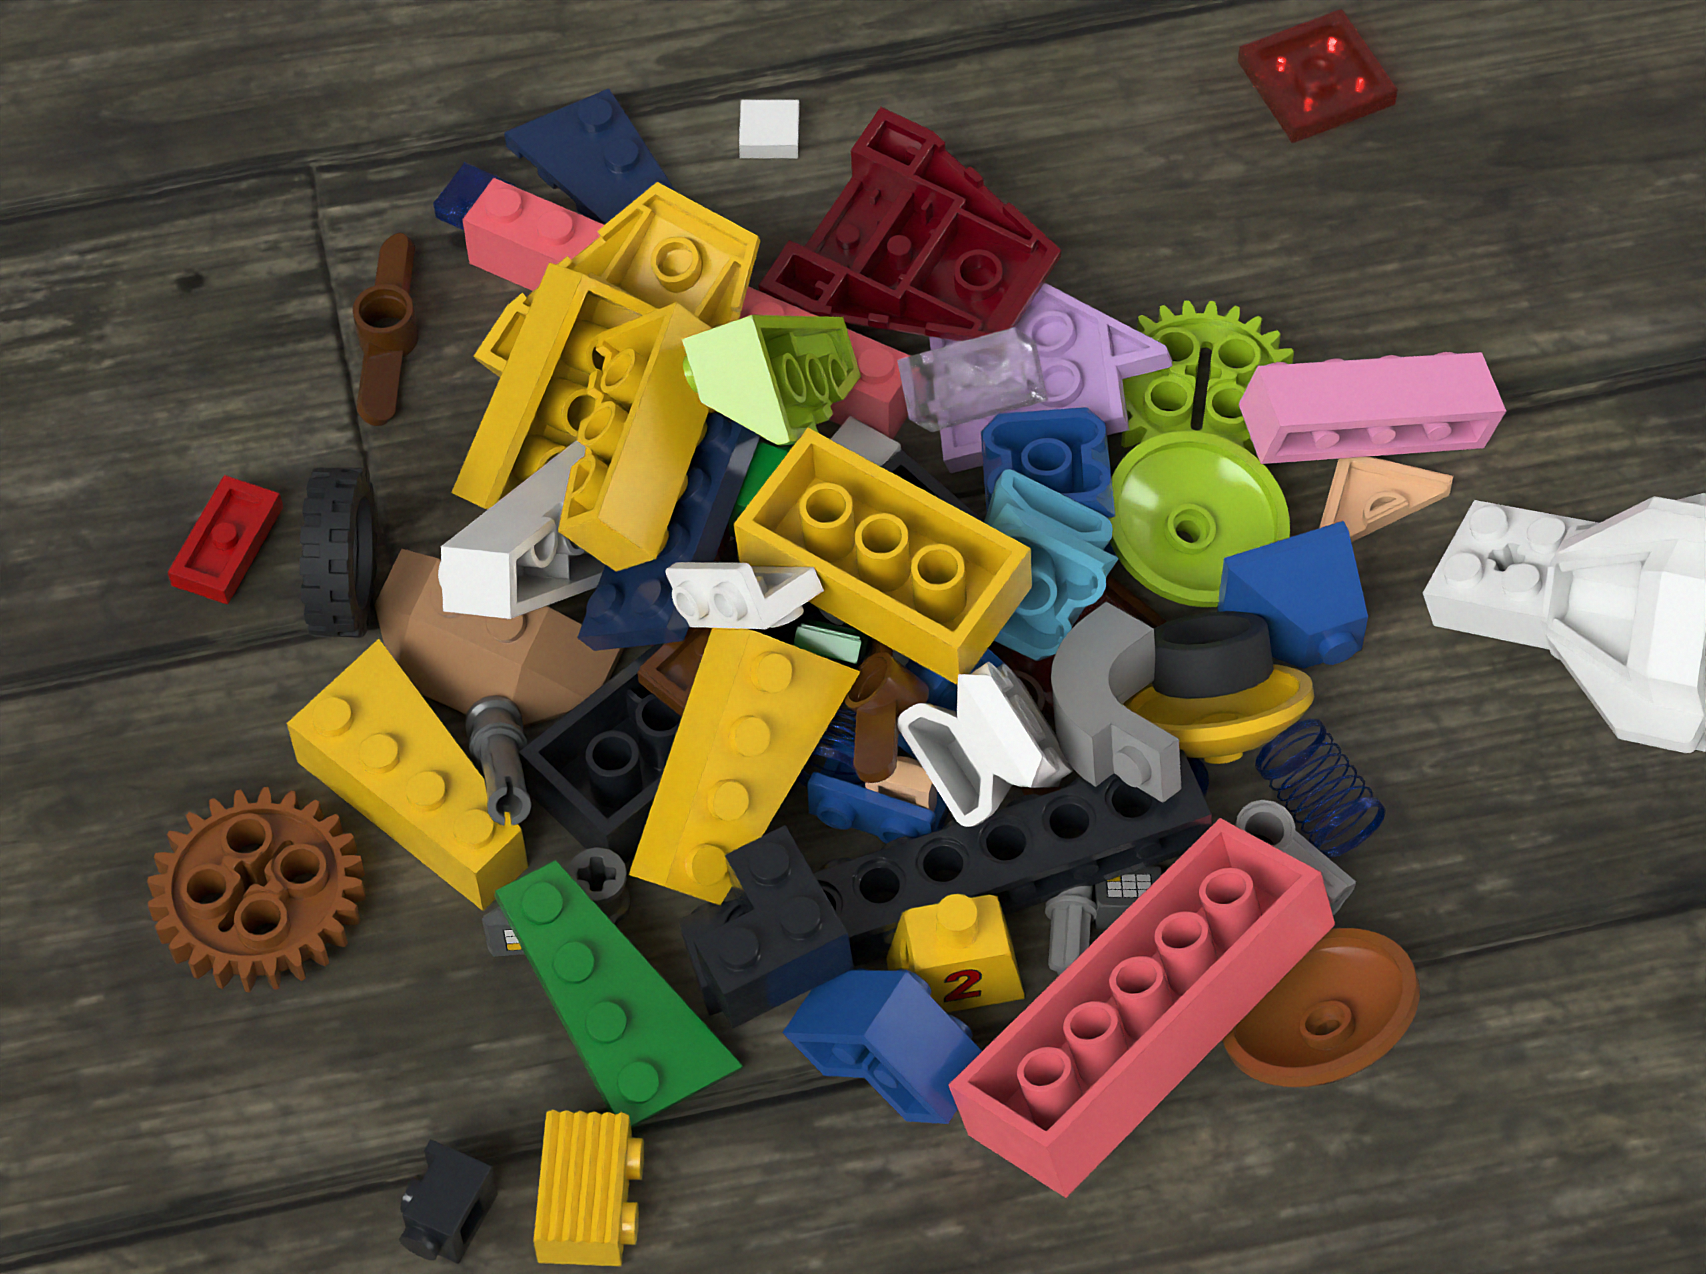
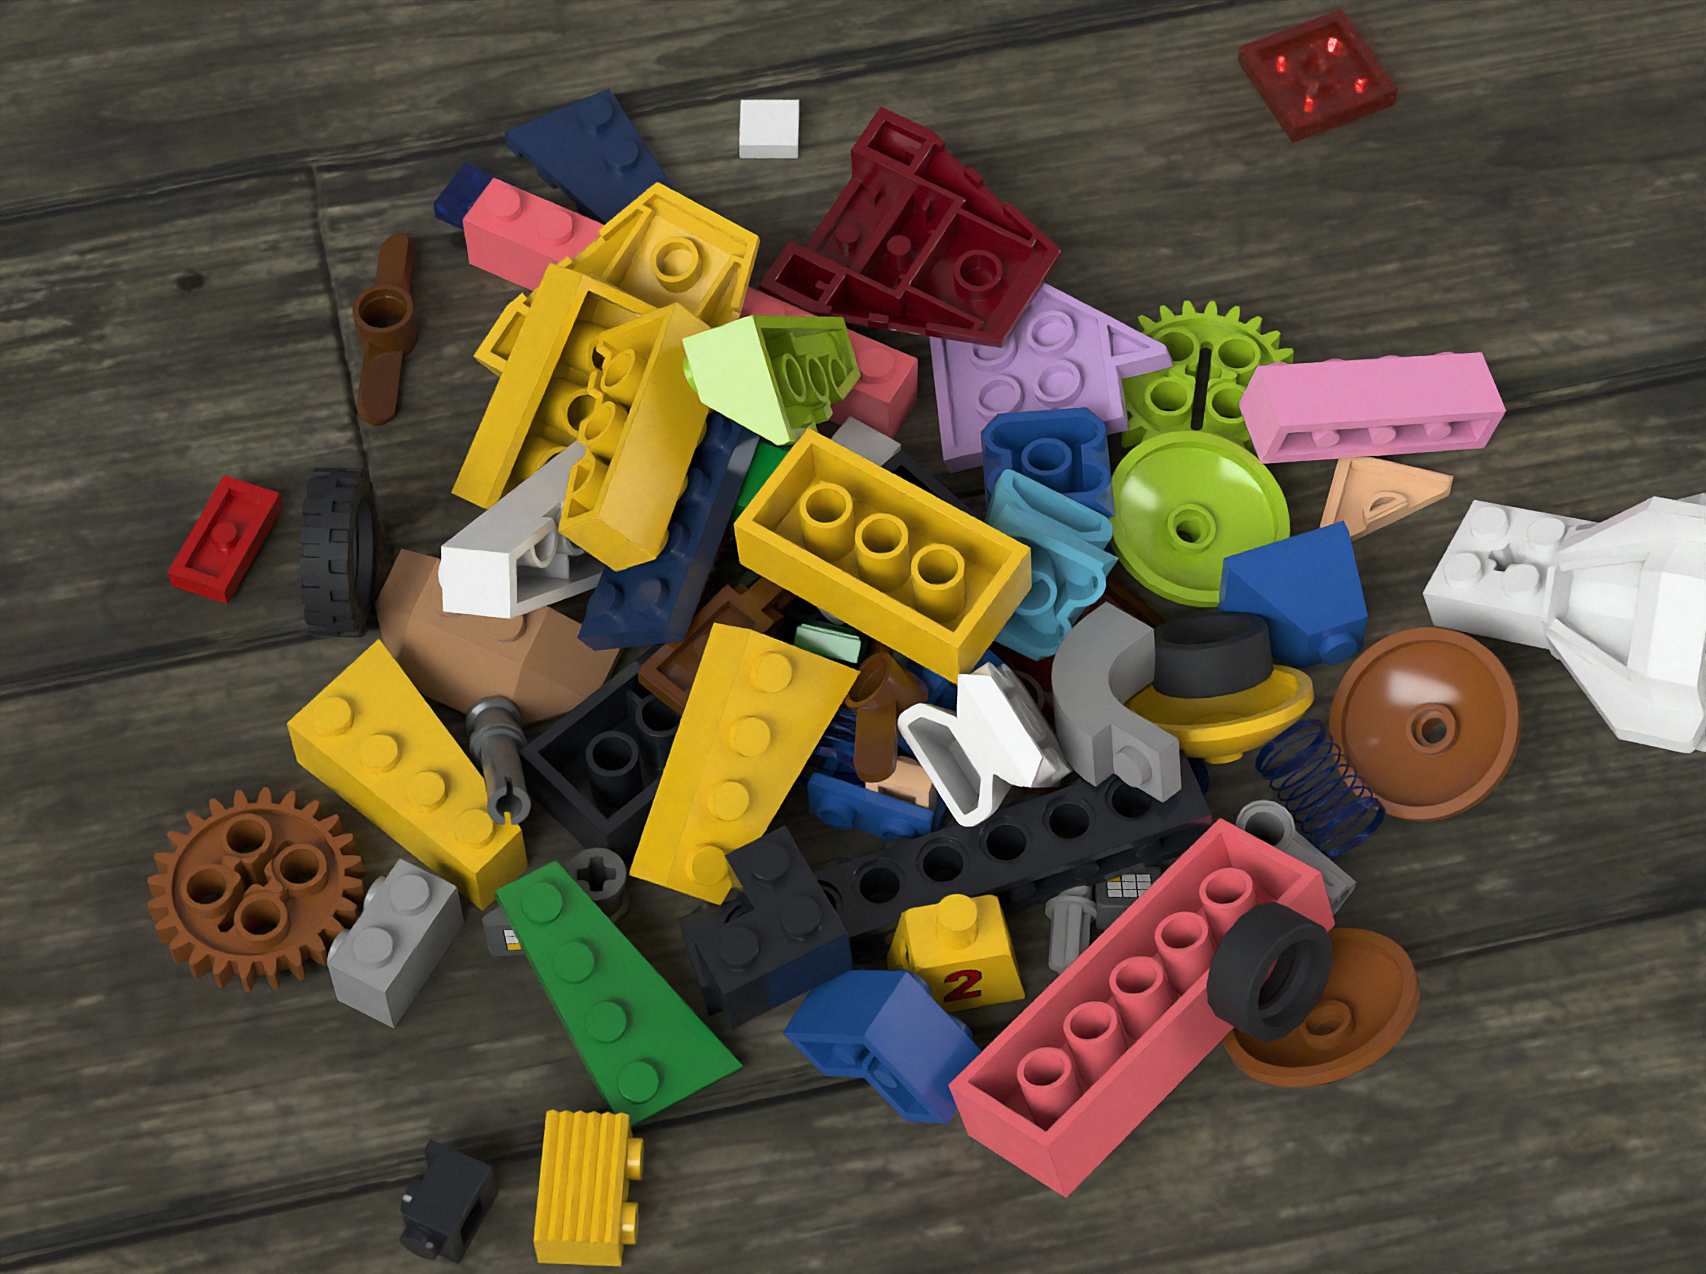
white bracket [665,562,824,629] -> none
clear brick [897,327,1048,432] -> none
none -> light grey brick [327,858,465,1028]
none -> black tyre [1206,901,1333,1042]
none -> dark orange dish [1329,627,1522,822]

